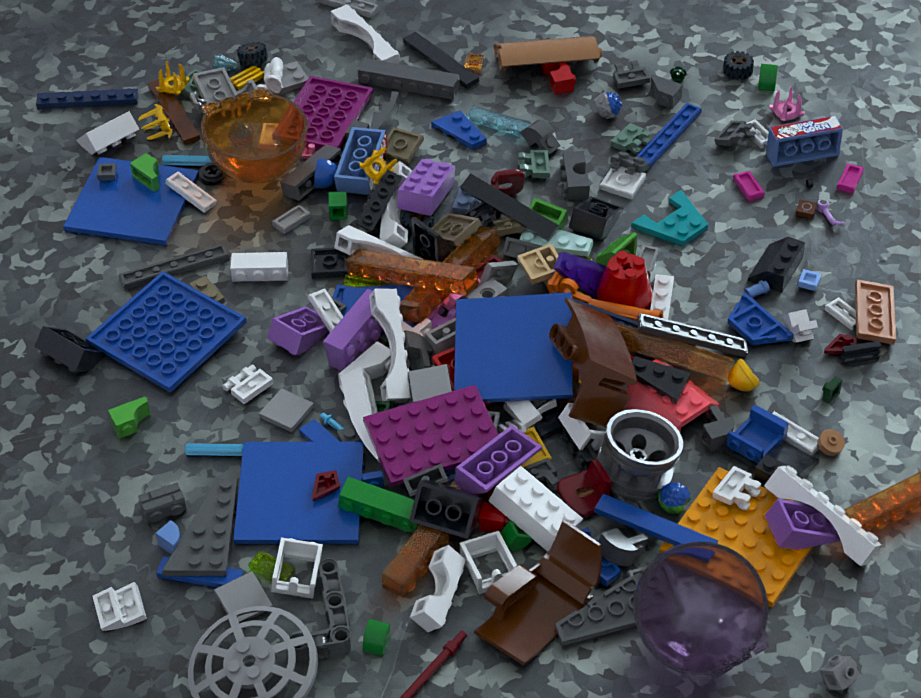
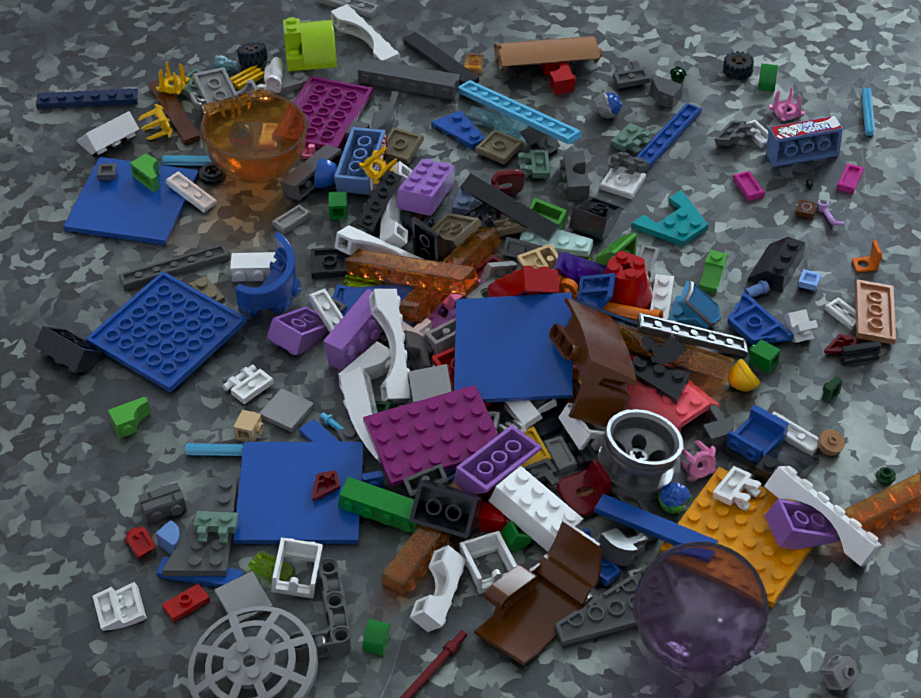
none -> red bracket [124,526,157,559]
none -> red plate [162,584,210,622]
none -> sand green plate [194,511,239,543]
none -> tan brick [233,410,264,442]
none -> blue piece [235,232,302,320]
none -> lime piece [283,17,337,71]
none -> medium azure plate [457,80,582,145]
none -> dark tan plate [475,129,523,165]
none -> red piece [488,266,561,297]
none -> light grey tile [543,436,578,474]
none -> blue slope [577,273,616,309]
none -> black brick [641,334,687,364]
none -> dark azure piece [668,281,721,330]
none -> bright pink piece [681,440,717,482]
none -> bright green arch [699,250,728,294]
none -> green brick [748,339,781,374]
none -> orange bracket [852,240,882,273]
none -> medium azure axle [862,88,875,136]
none -> dark green plate [876,467,896,486]

